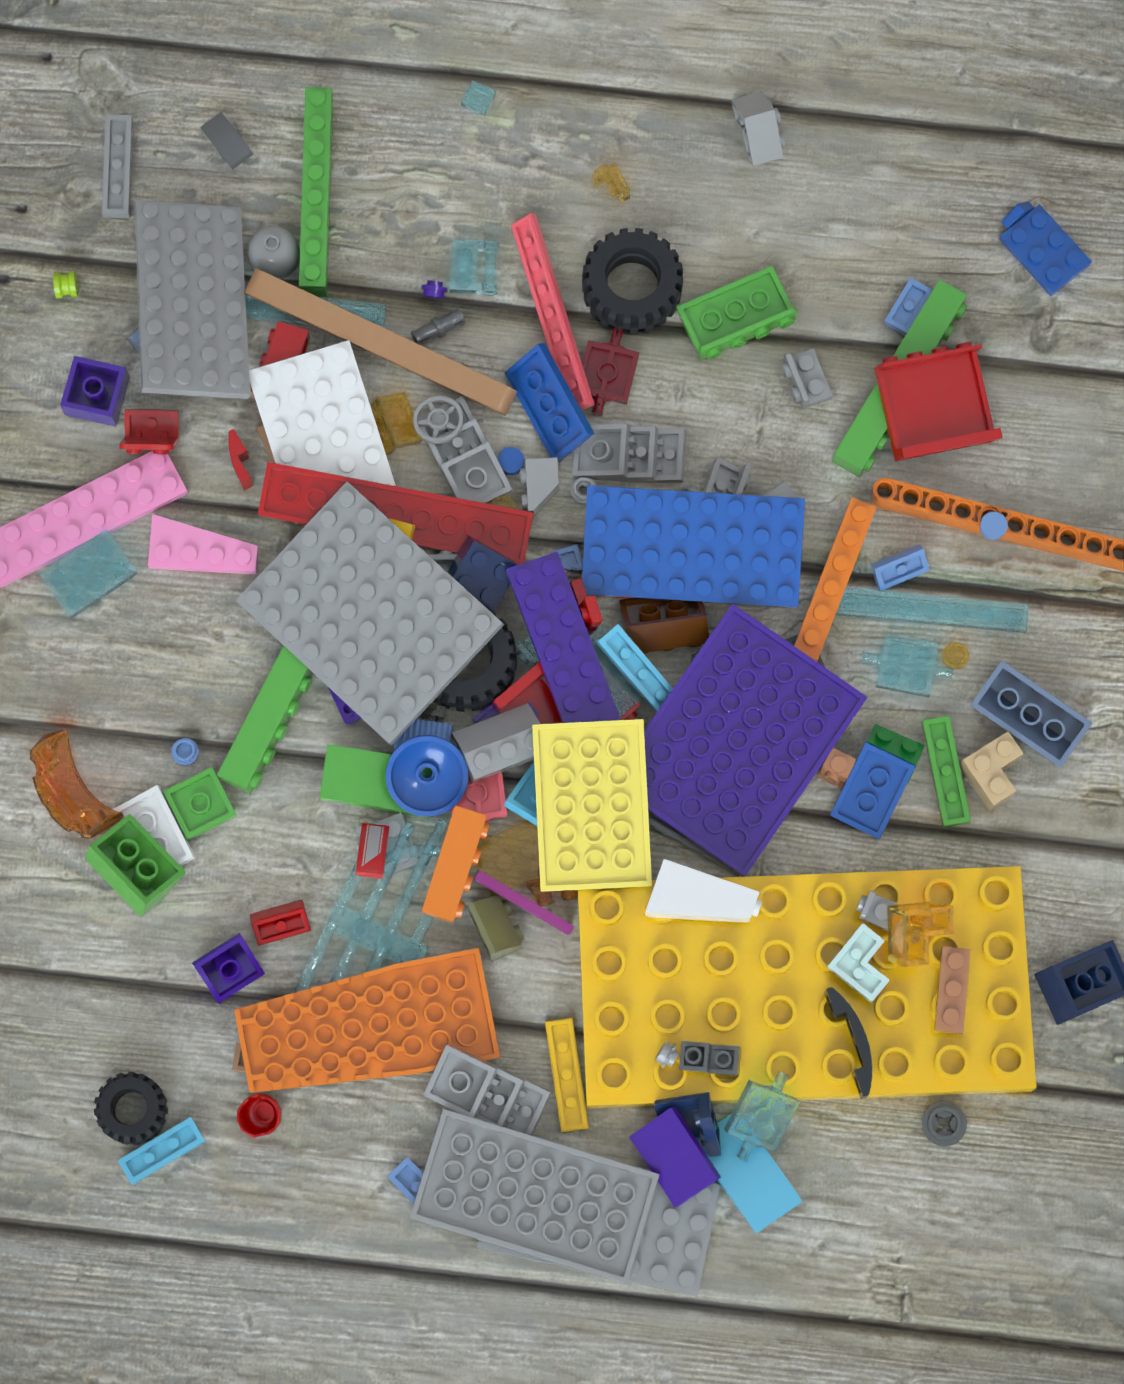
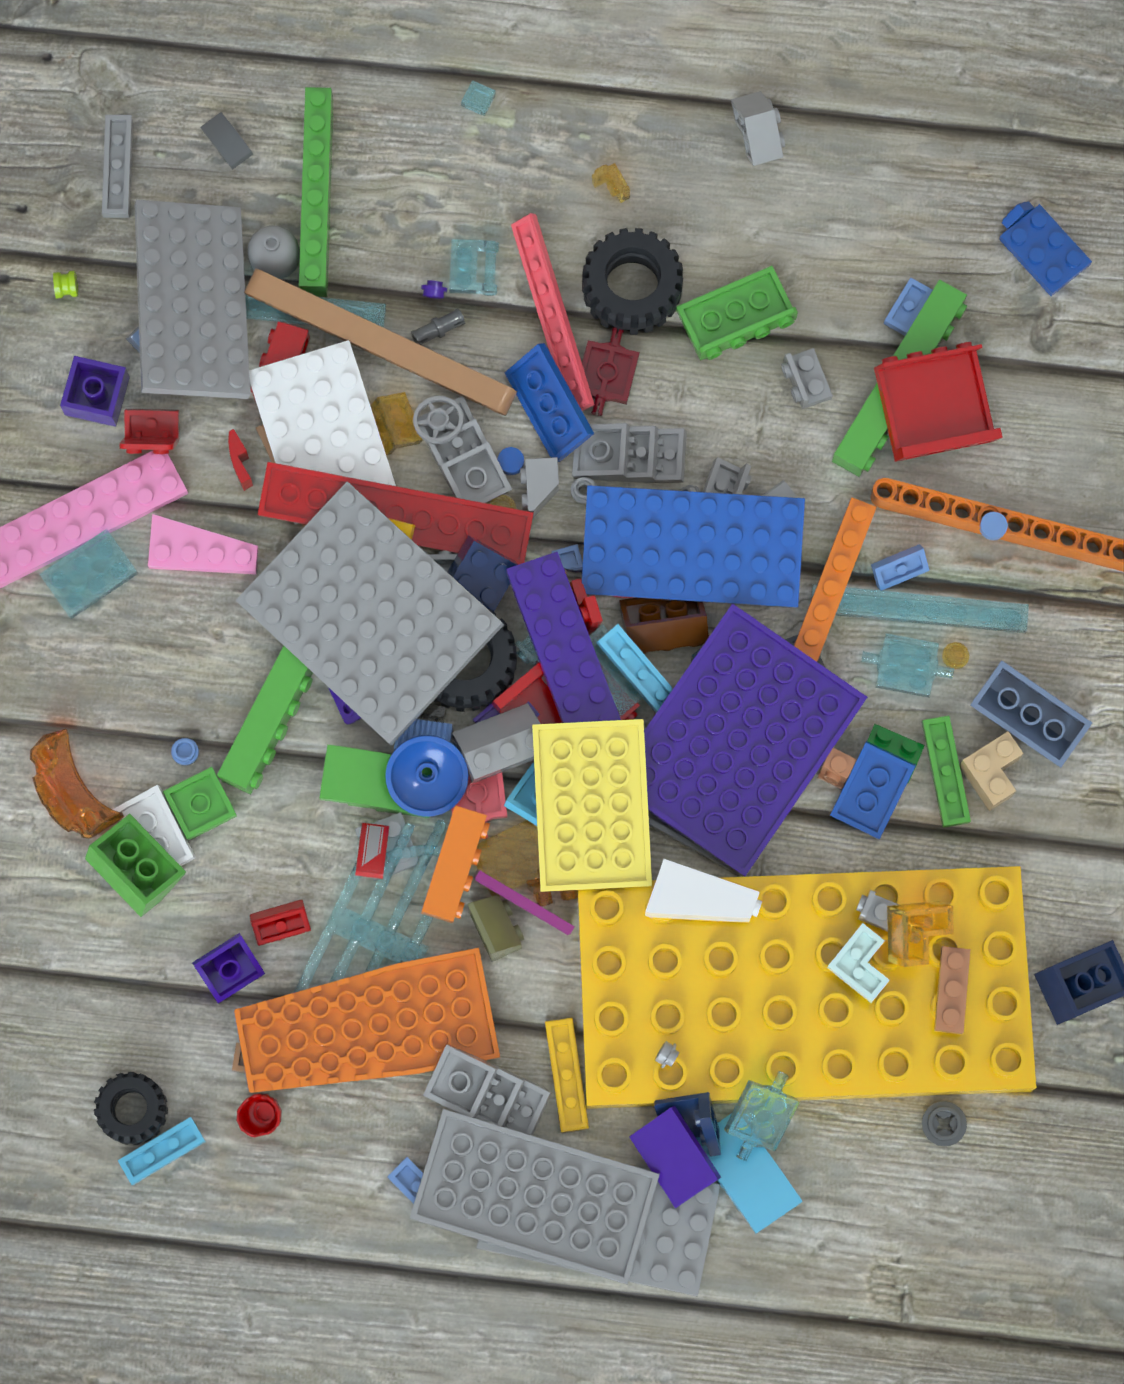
dark grey slope [679,1041,741,1076] -> none
black slope [824,987,872,1099] -> none

